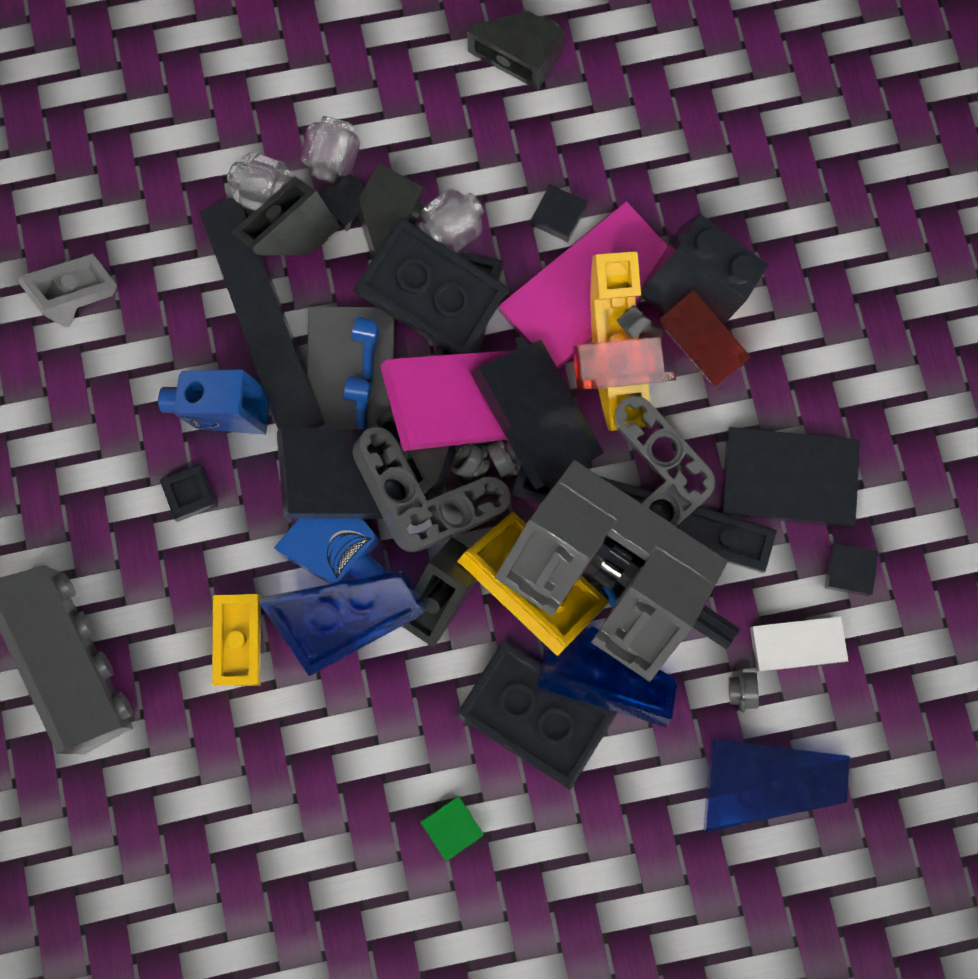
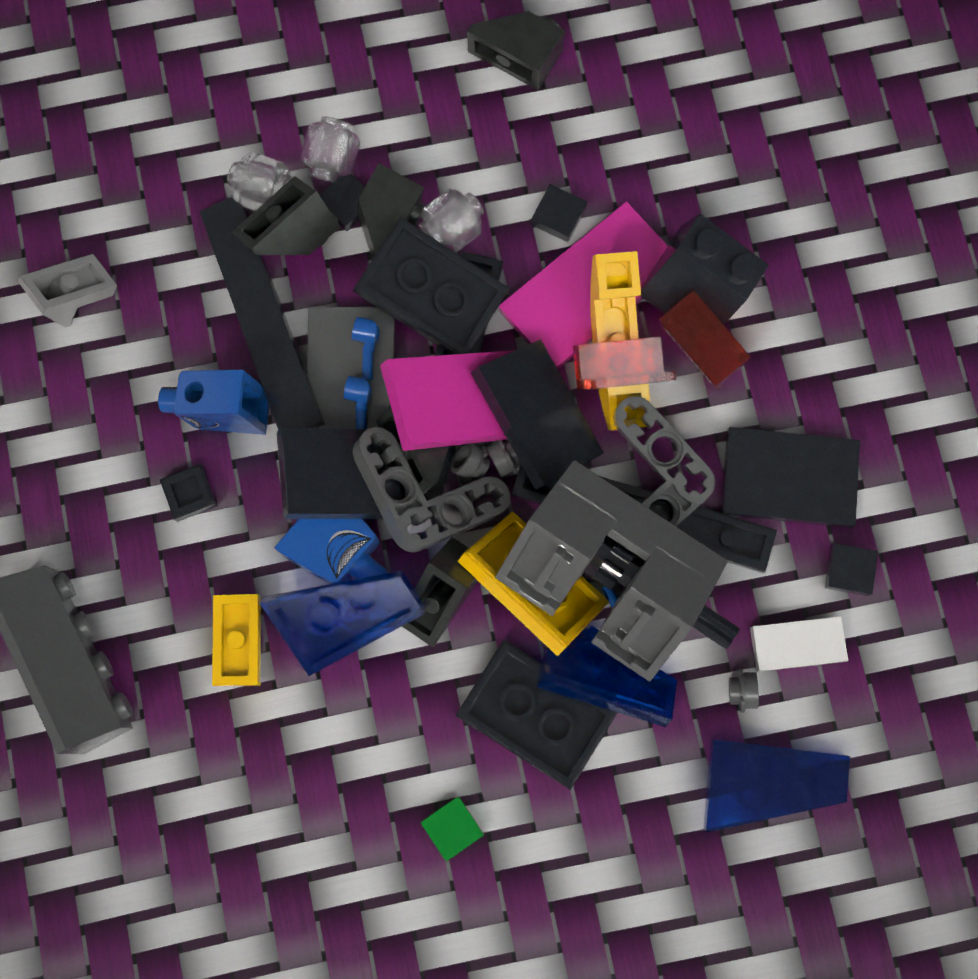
dark grey hand [616,305,663,339] -> none

